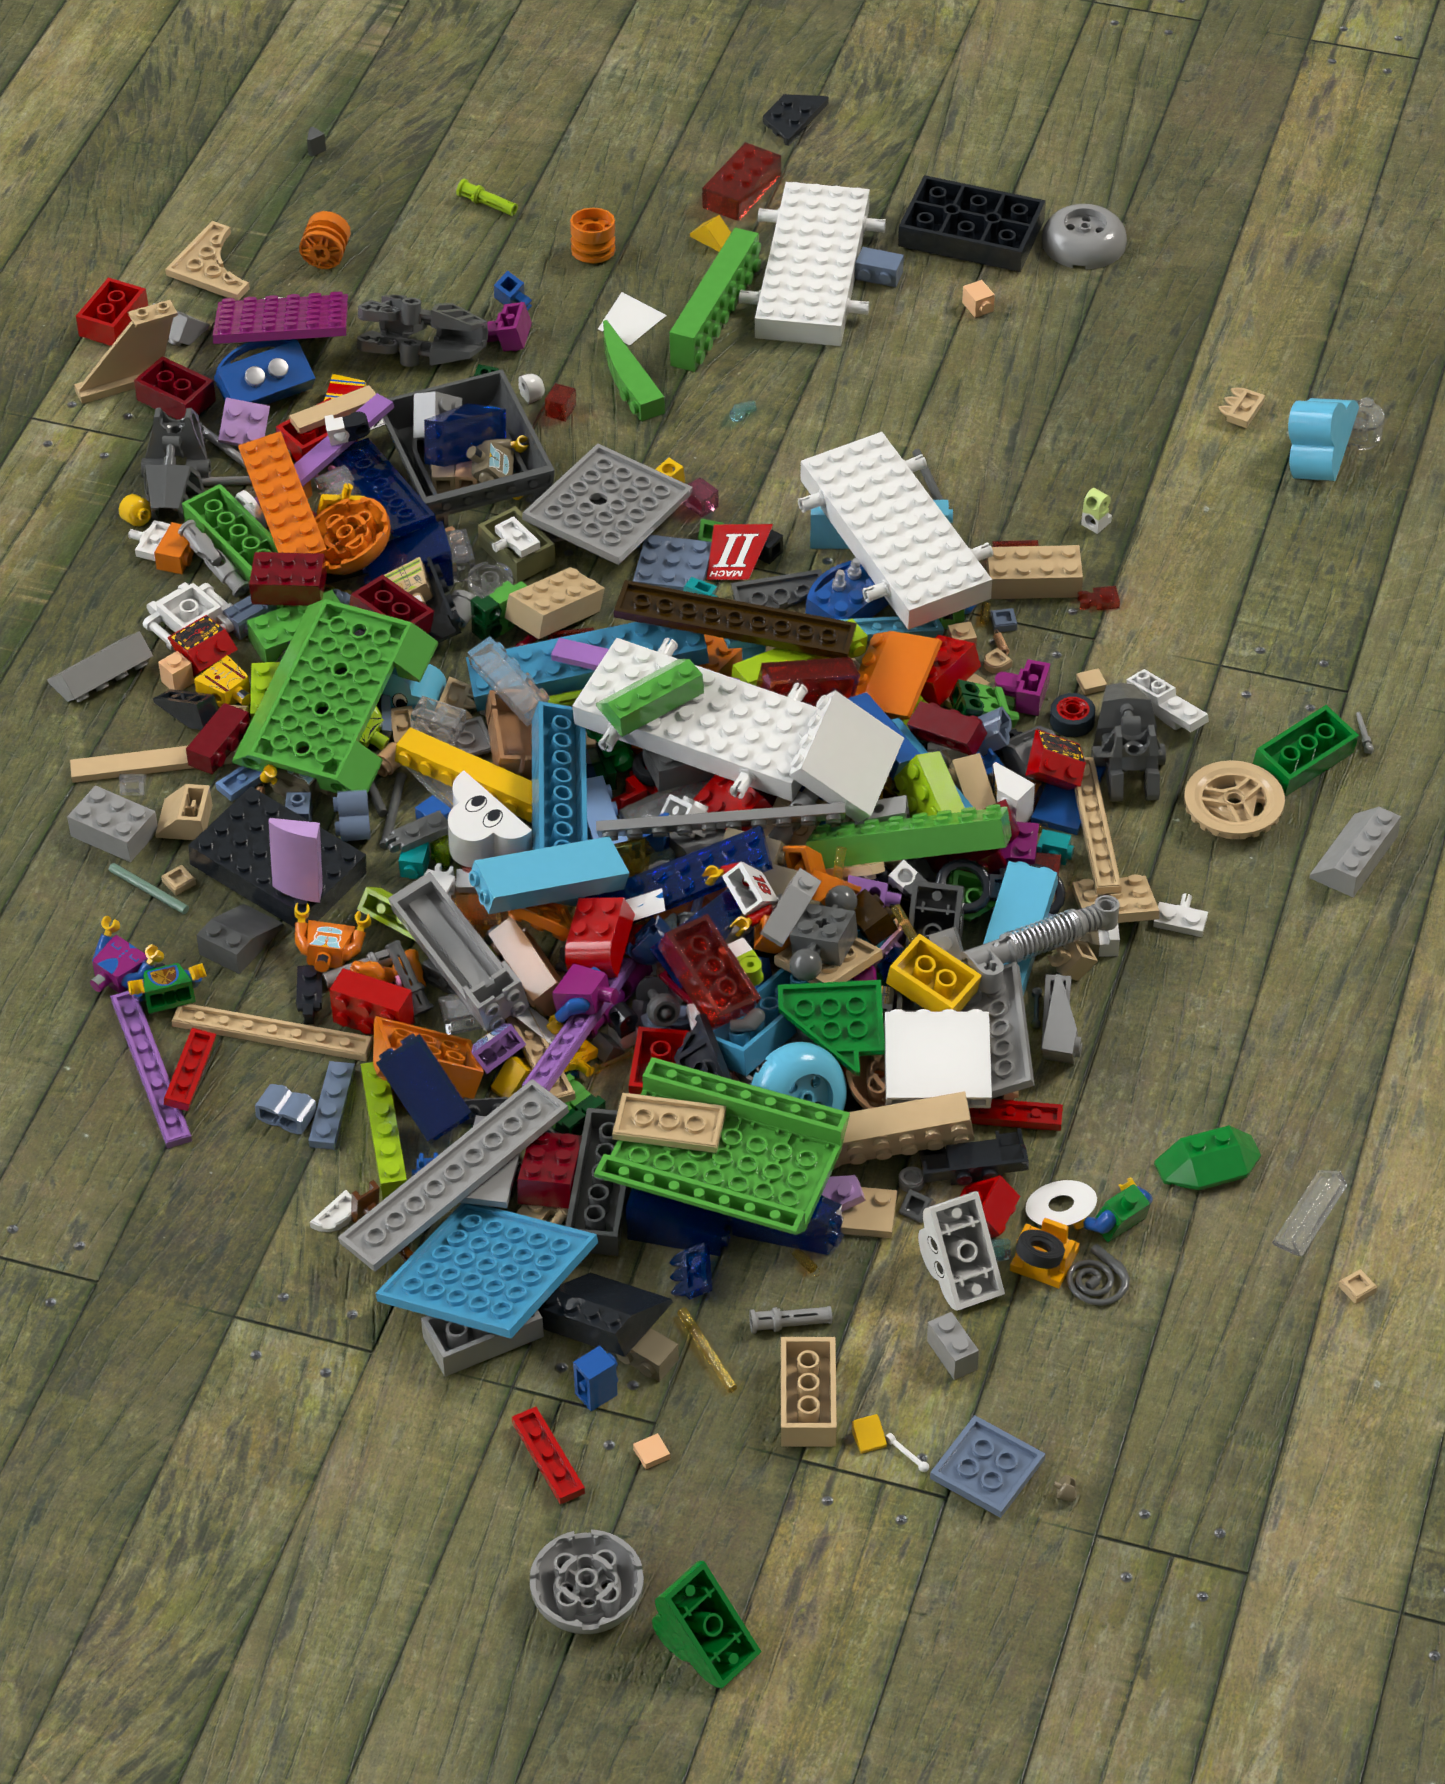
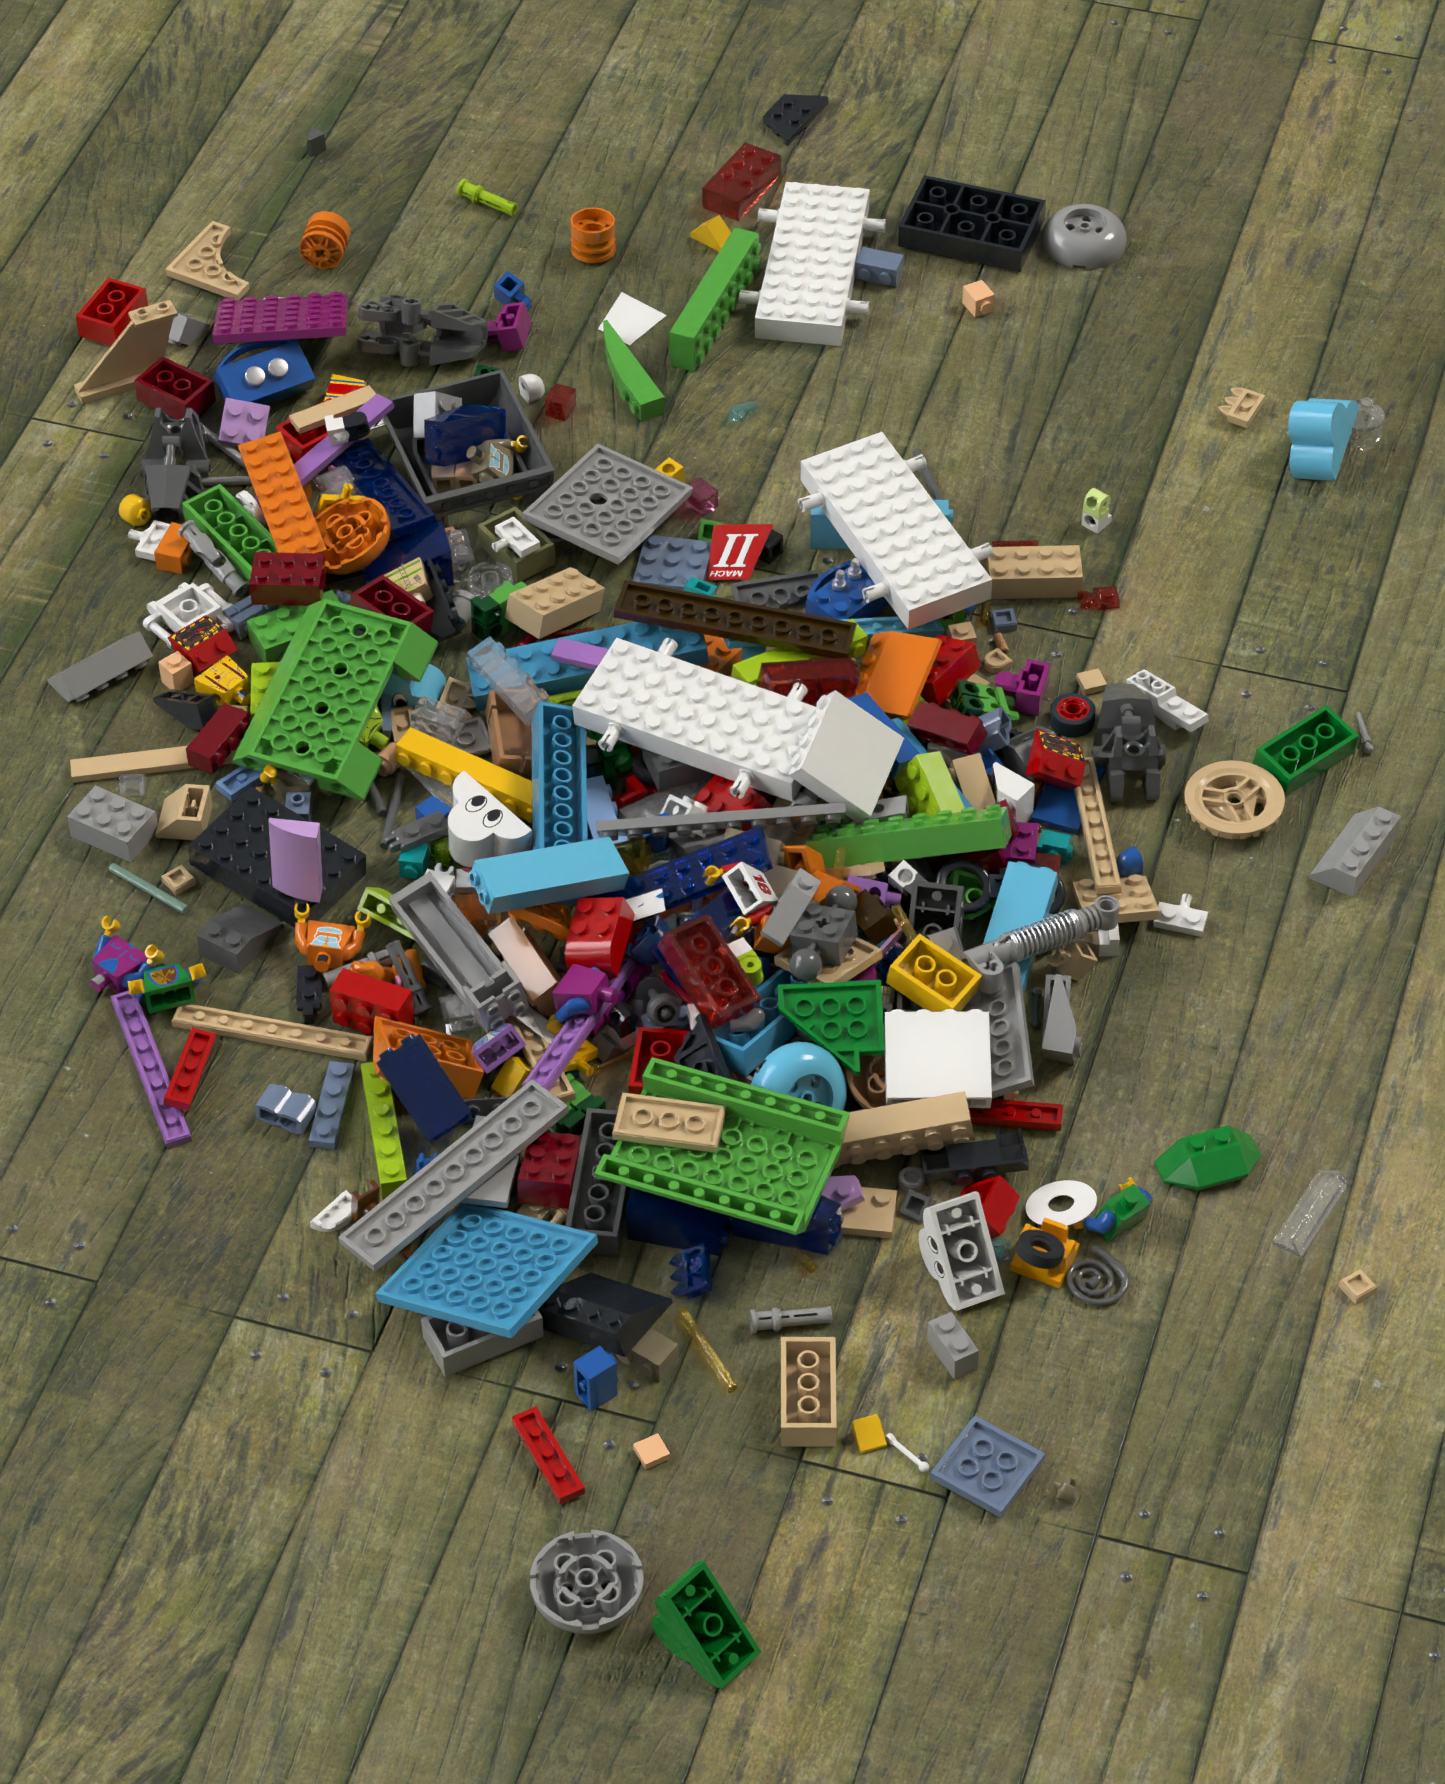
sand blue brick [333,789,371,841] -> none
bright green slope [596,659,704,737] -> none
none -> blue piece [1116,846,1143,878]

